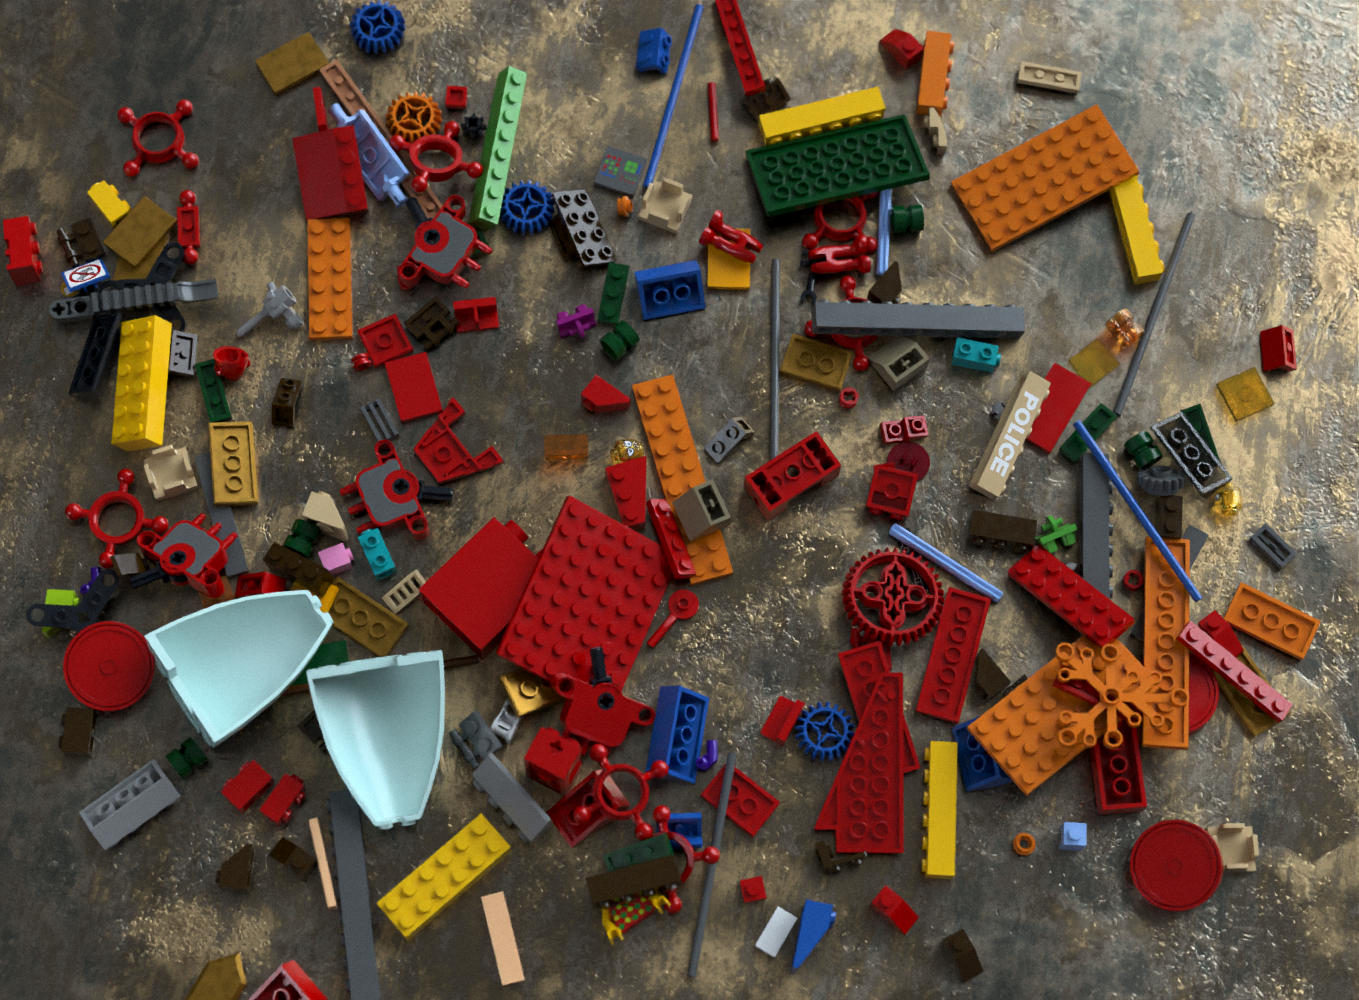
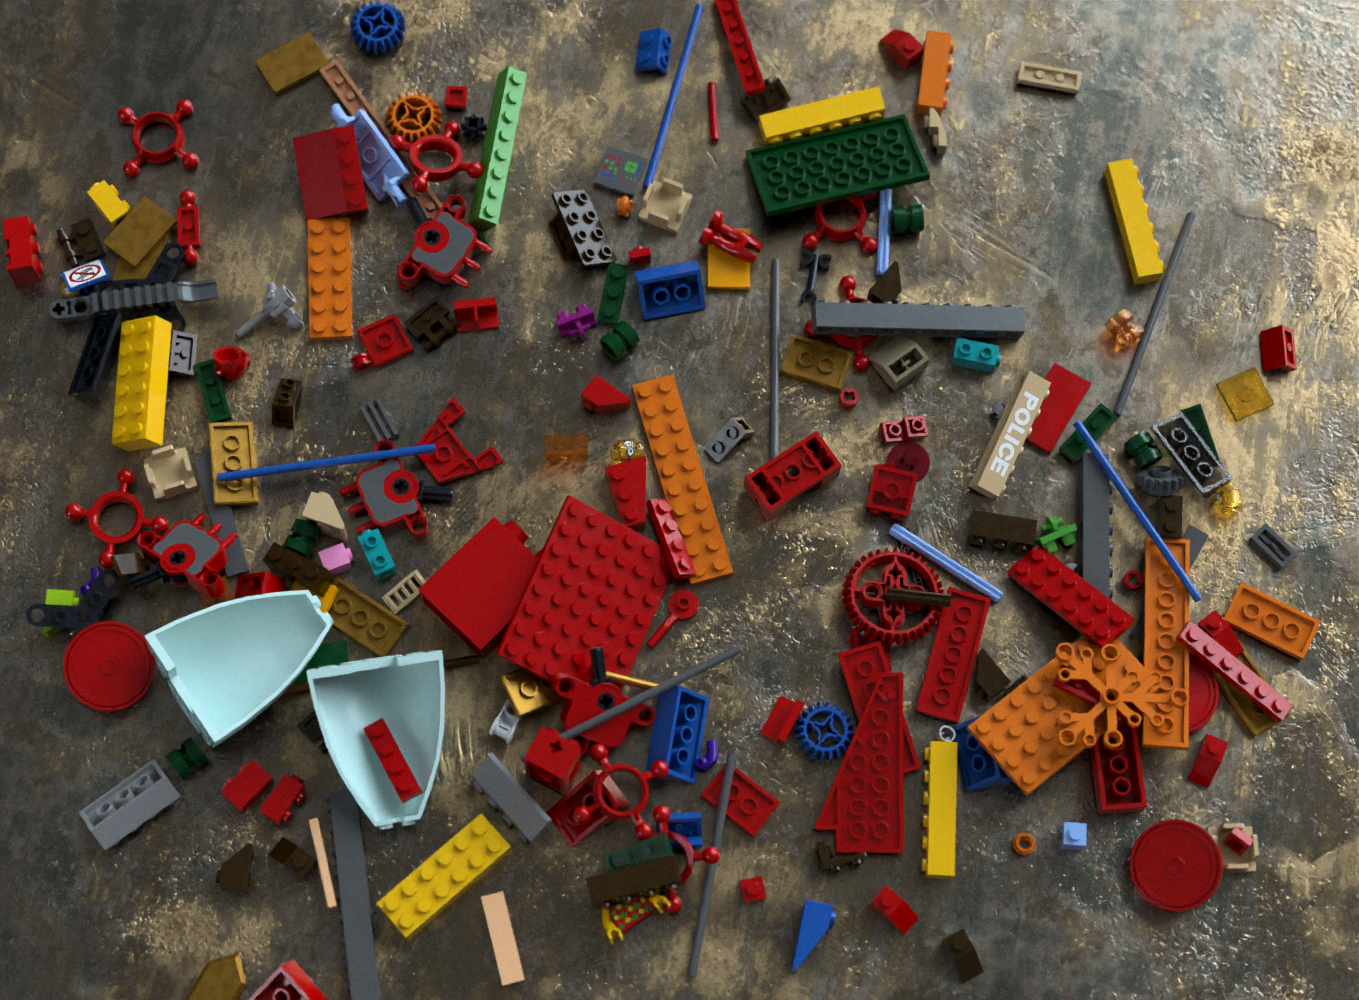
dark brown brick [58,707,98,758] -> none
red tile [313,87,328,132] -> none
red tile [385,352,443,423] -> none
dark grey plate [449,710,503,770] -> none
blue gear [500,179,555,236] -> none
dark tan slope [672,479,731,542] -> none
white tile [755,907,797,958] -> none
red piece [808,235,871,274] -> none
orange plate [951,104,1139,252] -> none
clear yellow piece [1069,338,1120,387] -> none
none -> blue piece [217,444,435,482]
none -> red plate [363,718,423,804]
none -> dark grey piece [519,645,741,763]
none -> pearl gold bar [606,671,659,690]
none -> red plate [628,247,651,267]
none -> dark brown axle [886,587,952,607]
none -> light grey hinge [936,725,956,742]
none -> red slope [1187,734,1229,788]
none -> red plate [1222,827,1254,856]

